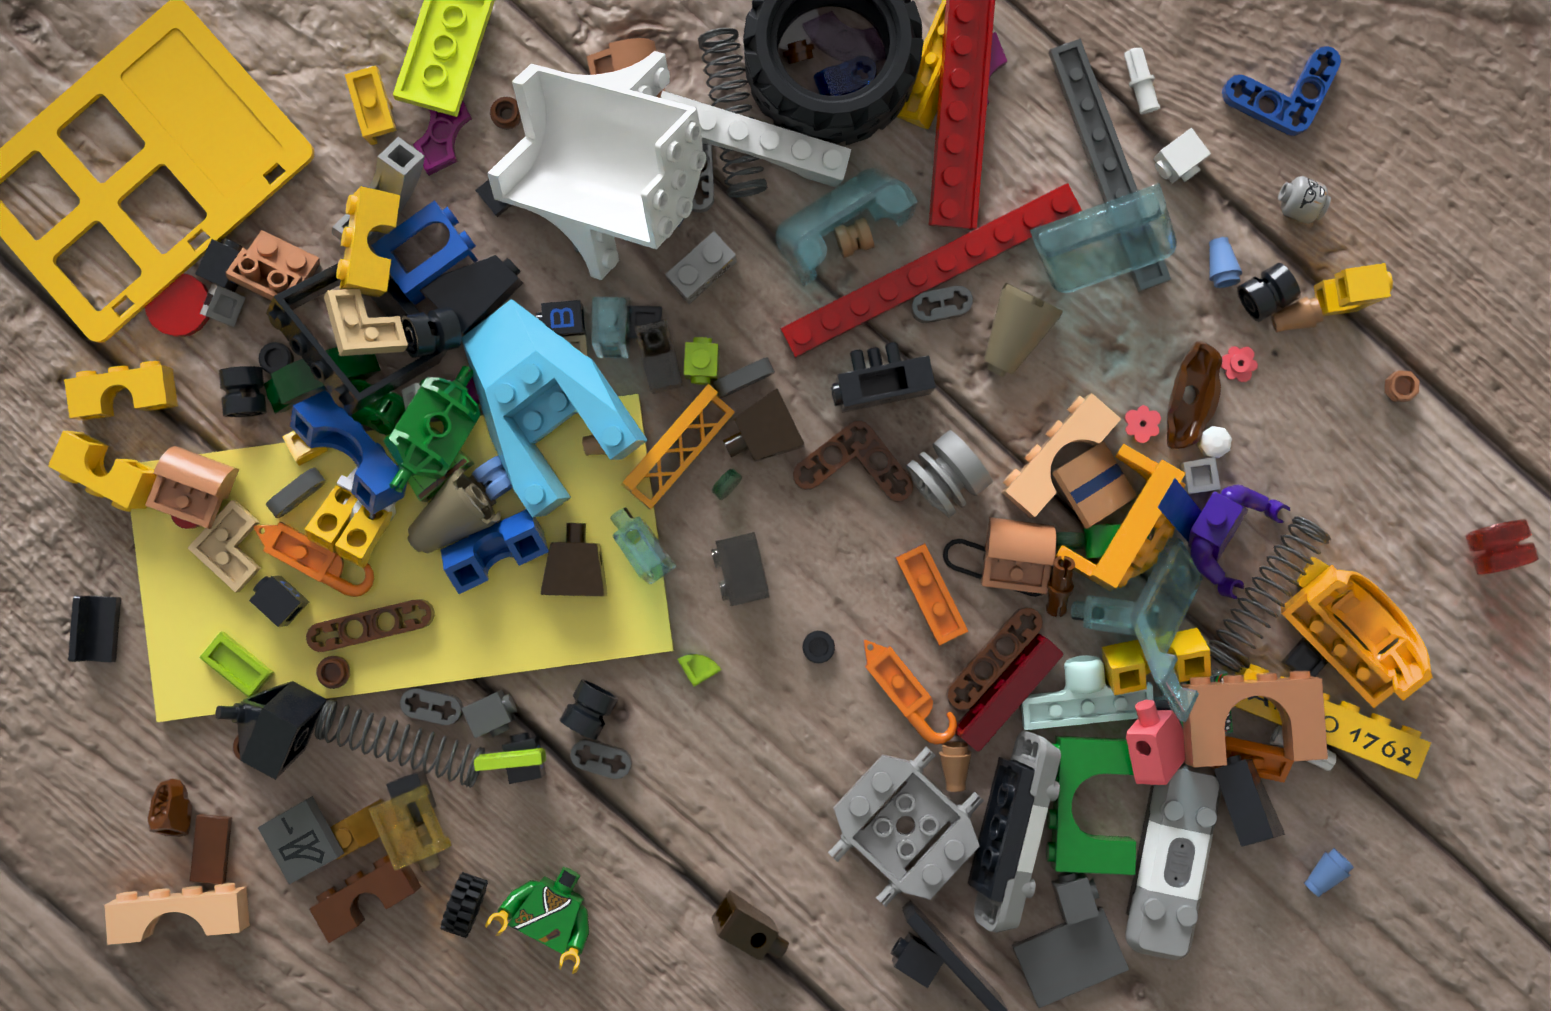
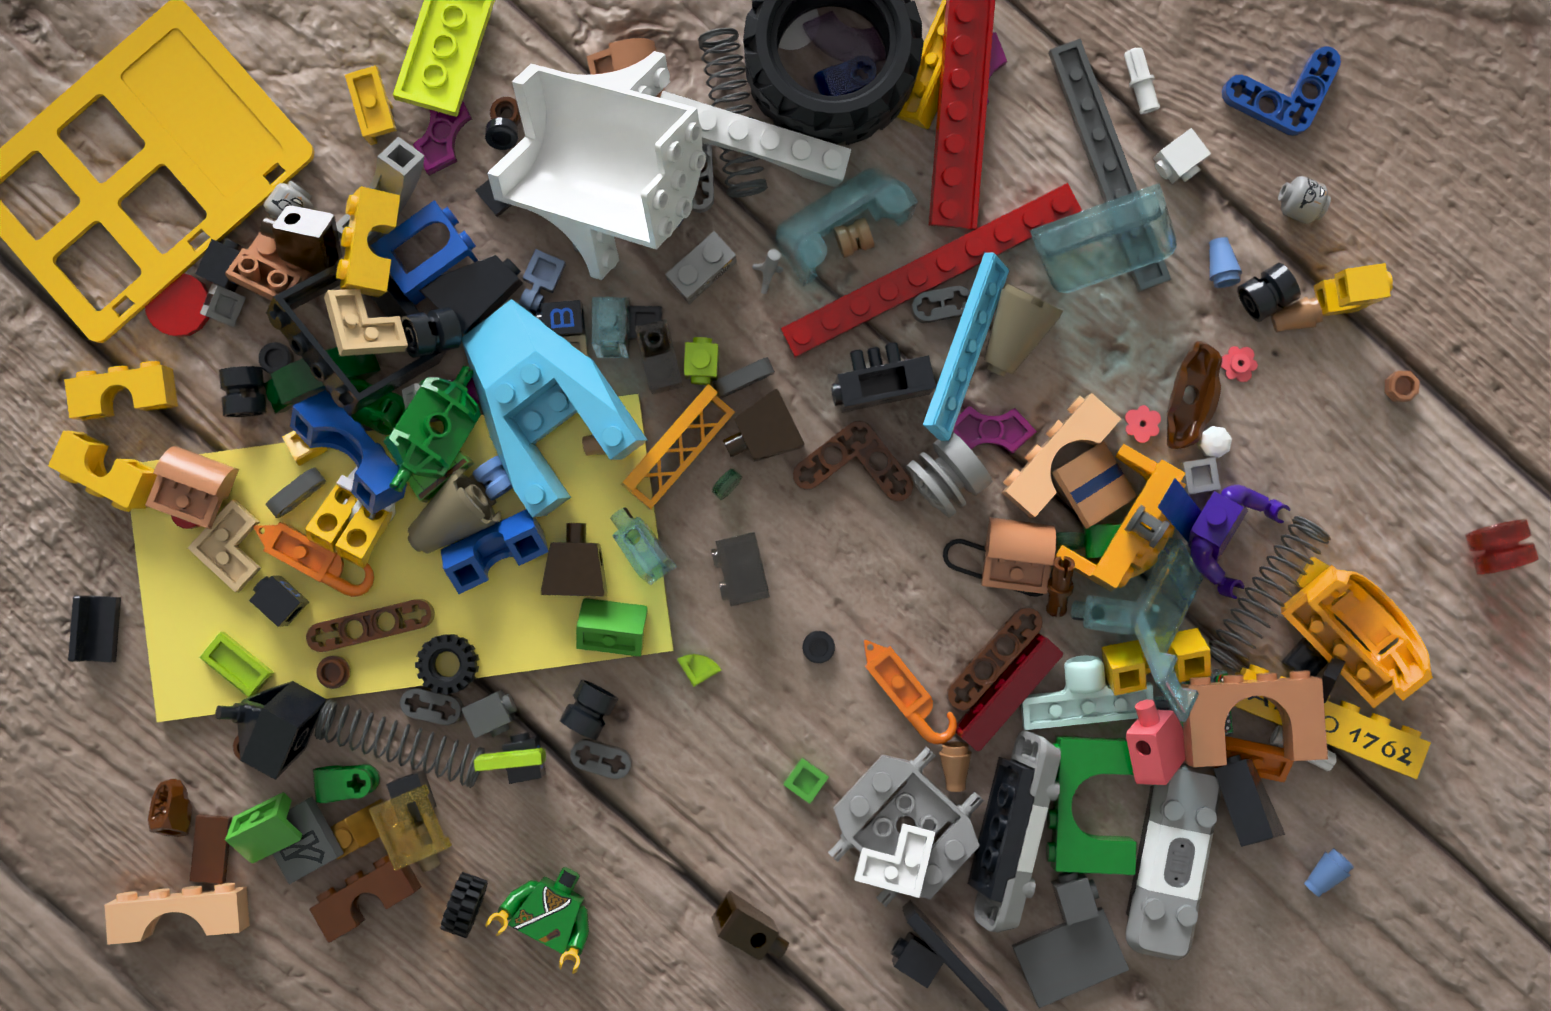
reddish brown plate [782,39,815,64] -> none
orange plate [895,543,968,646] -> none
none -> bright green panel [225,792,302,863]
none -> dark brown torso [260,205,343,275]
none -> light grey head [264,181,314,219]
none -> green piece [313,764,380,803]
none -> black tyre [415,634,479,695]
none -> black tile [485,117,518,150]
none -> sand blue plate [519,249,566,313]
none -> bright green panel [576,598,647,657]
none -> light grey bar [752,249,783,294]
none -> bright green tile [783,757,829,804]
none -> white plate [854,823,935,898]
none -> medium azure tile [923,253,1009,441]
none -> magenta tile [953,406,1037,454]
none -> dark grey bush [1124,505,1170,548]
none -> black tile [1322,657,1345,703]

